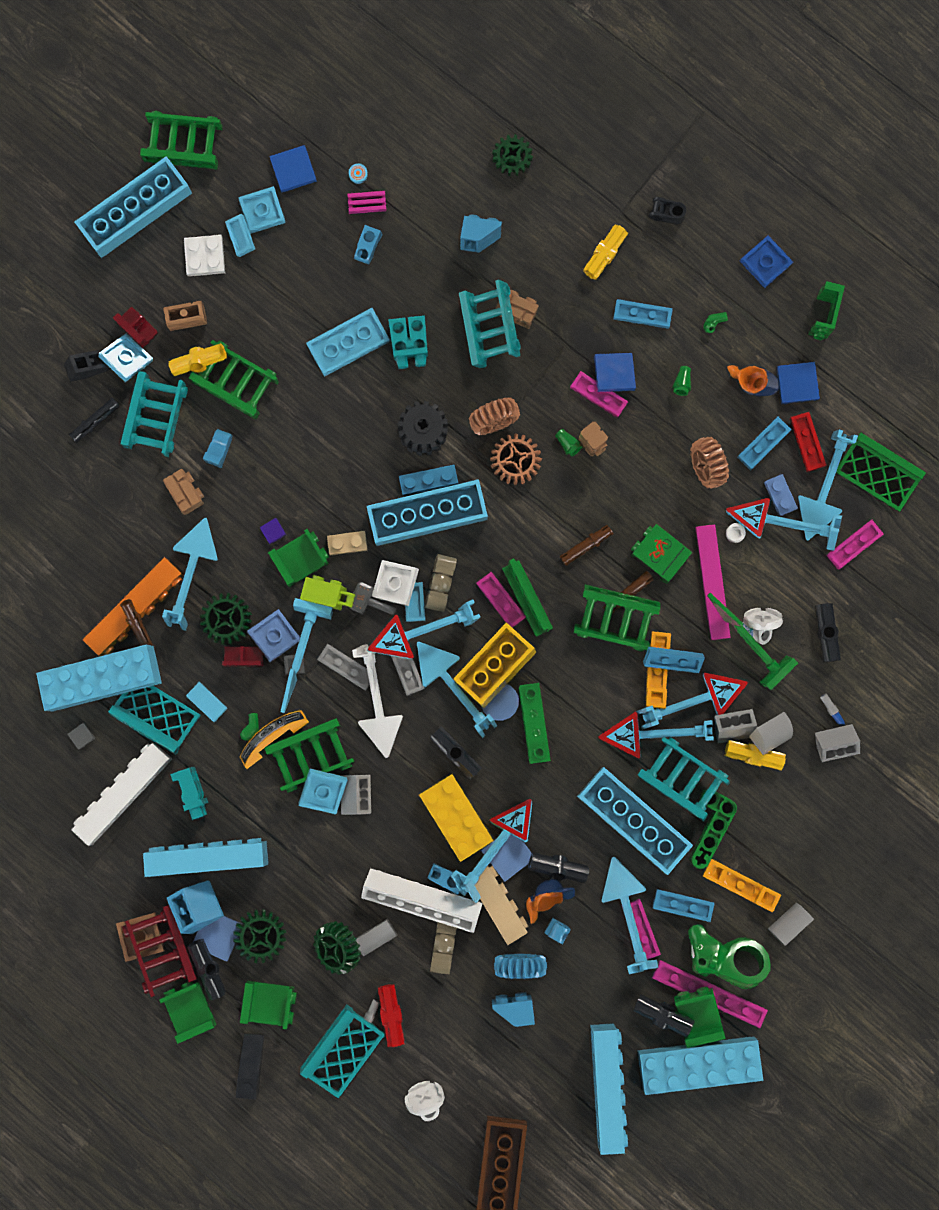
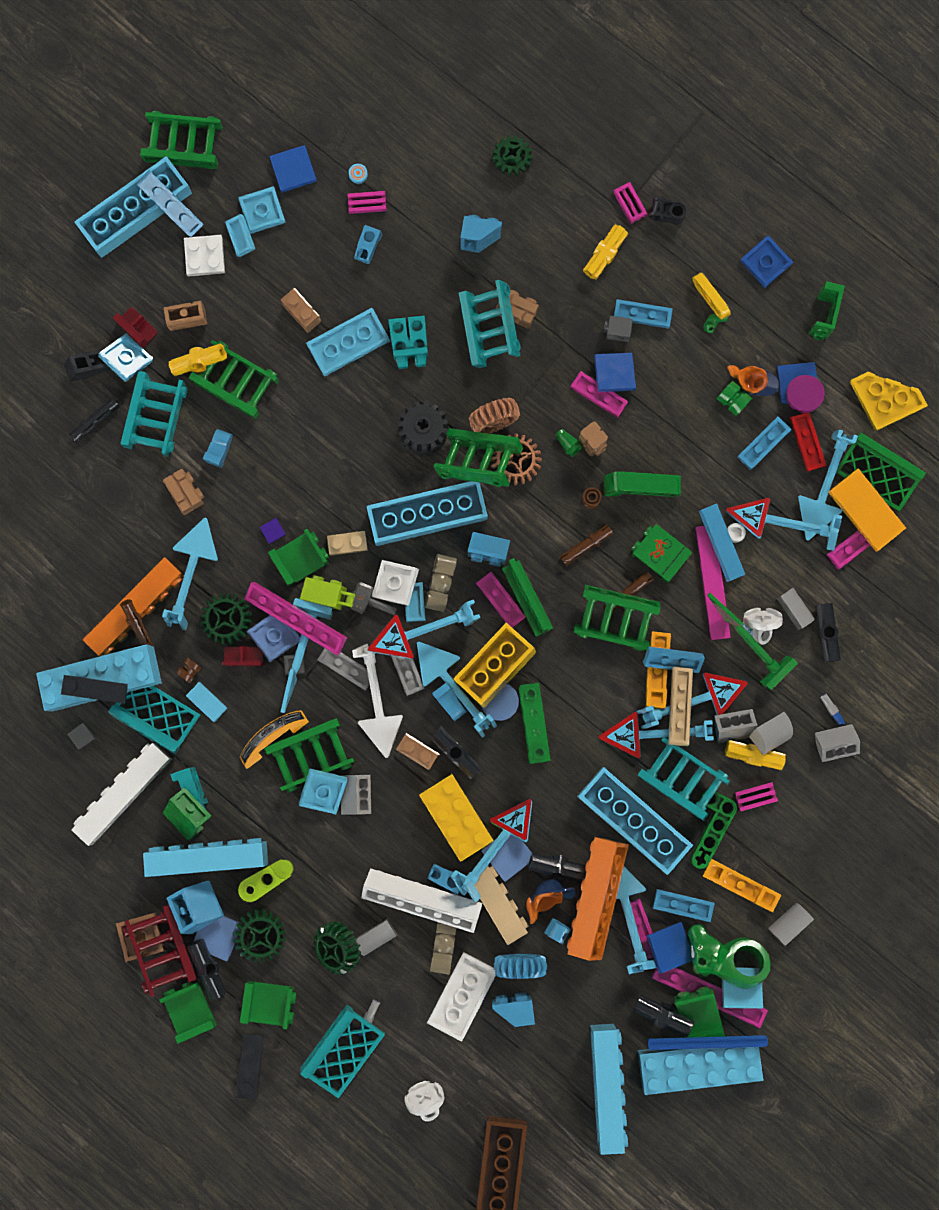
green arm [240,713,259,741] -> none
red piece [378,984,405,1047] -> none
dark azure plate [399,465,458,495] -> none
green cone [672,366,691,396] -> none
nougat gear [690,437,729,489] -> none
medium blue plate [764,474,798,517] -> none
none -> black slope [61,675,128,704]
none -> dark azure tile [136,170,204,237]
none -> green panel [163,787,211,841]
none -> reddish brown wheel [175,657,202,683]
none -> lime piece [238,859,294,902]
none -> dark pink tile [244,582,347,655]
none -> medium nougat brick [281,288,321,333]
none -> medium nougat brick [396,733,439,770]
none -> white tile [427,952,496,1042]
none -> dark azure leg [432,683,467,721]
none -> green fence [434,428,523,487]
none -> dark azure slope [468,532,510,567]
none -> orange brick [567,837,629,961]
none -> reddish brown wheel [581,487,602,509]
none -> dark grey brick [603,316,632,342]
none -> green beam [604,472,681,497]
none -> dark pink tile [613,182,648,224]
none -> blue tile [646,922,692,973]
none -> blue axle [648,1035,768,1050]
none -> tan tile [668,667,693,746]
none -> yellow beam [692,273,731,320]
none -> dark azure tile [699,504,745,582]
none -> green wheel [716,381,753,416]
none -> medium azure tile [722,968,763,1009]
none -> dark pink tile [734,782,778,811]
none -> light grey brick [776,588,815,630]
none -> magenta tile [786,375,825,413]
none -> light orange tile [828,469,906,552]
none -> yellow plate [850,372,928,432]

